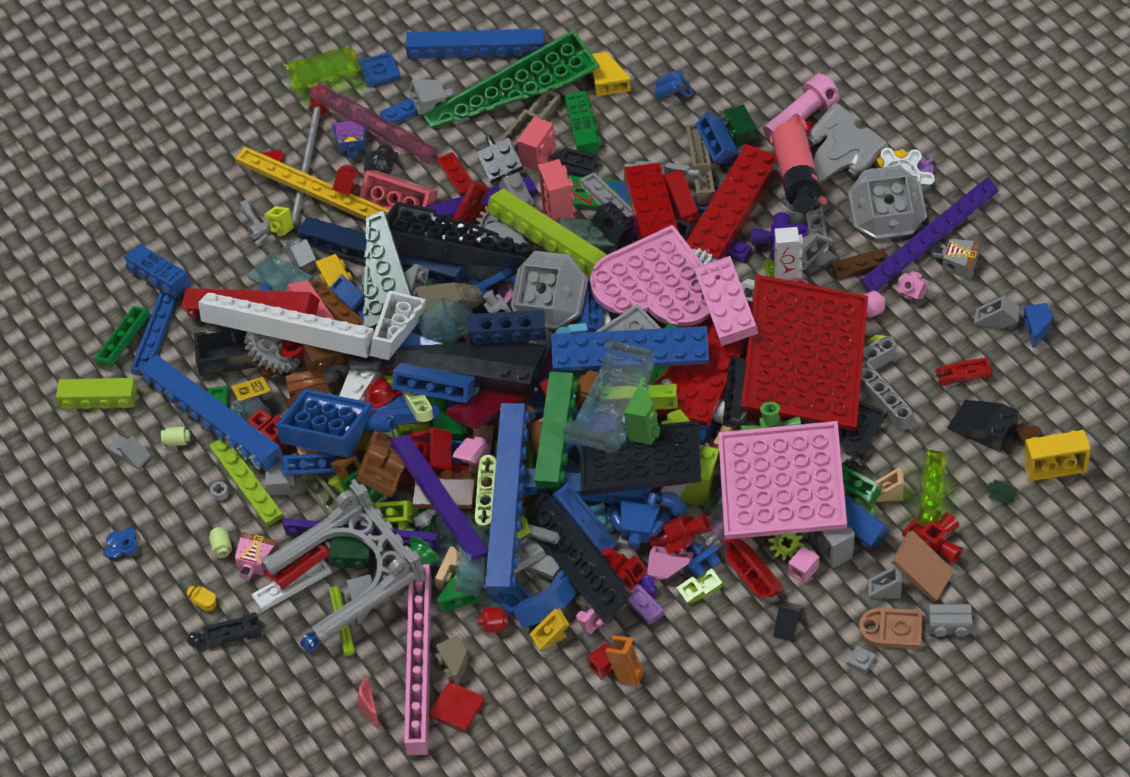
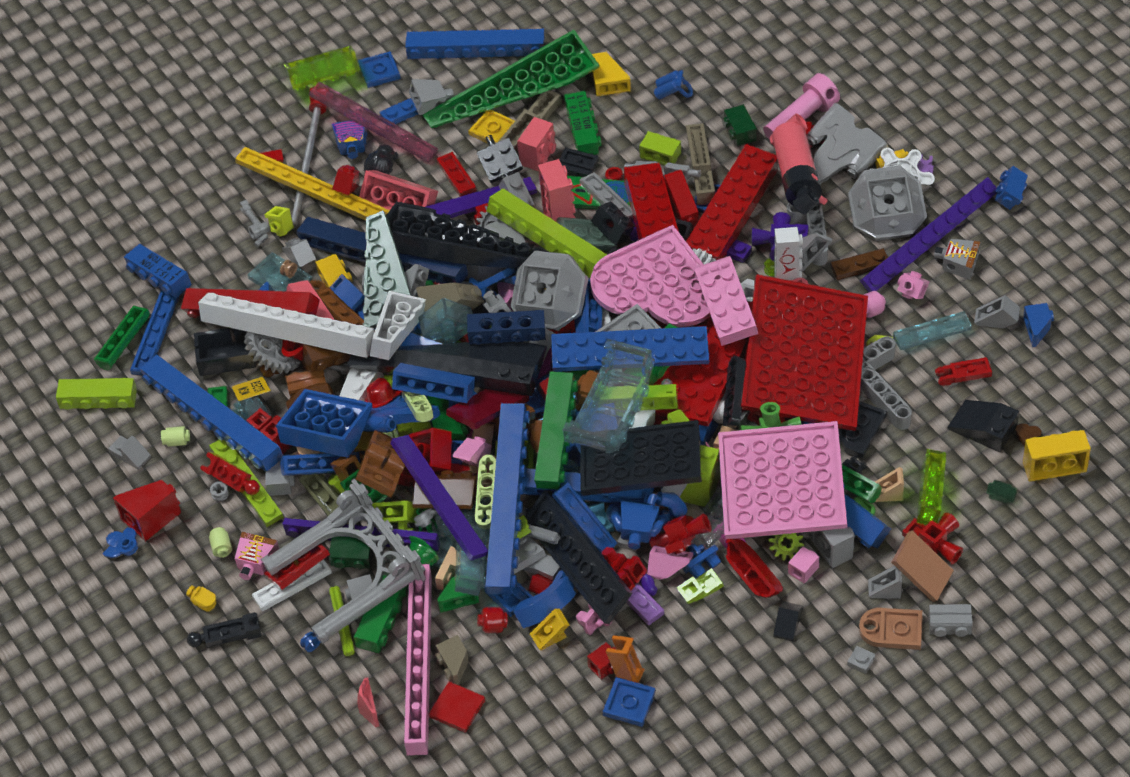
red hinge [452,181,490,225] -> none
medium azure slope [554,323,588,334] -> none
bright green slope [624,385,660,445] -> none
blue brick [695,112,739,167] -> none
none -> red slope [113,480,181,542]
none -> red plate [200,452,260,495]
none -> medium nougat bush [280,260,297,278]
none -> green brick [354,575,409,654]
none -> yellow tile [468,110,515,144]
none -> red slope [529,574,553,594]
none -> blue plate [603,677,656,727]
none -> red tile [605,167,623,181]
none -> lime brick [639,131,681,165]
none -> clear light blue plate [893,311,972,350]
none -> blue brick [995,166,1028,210]

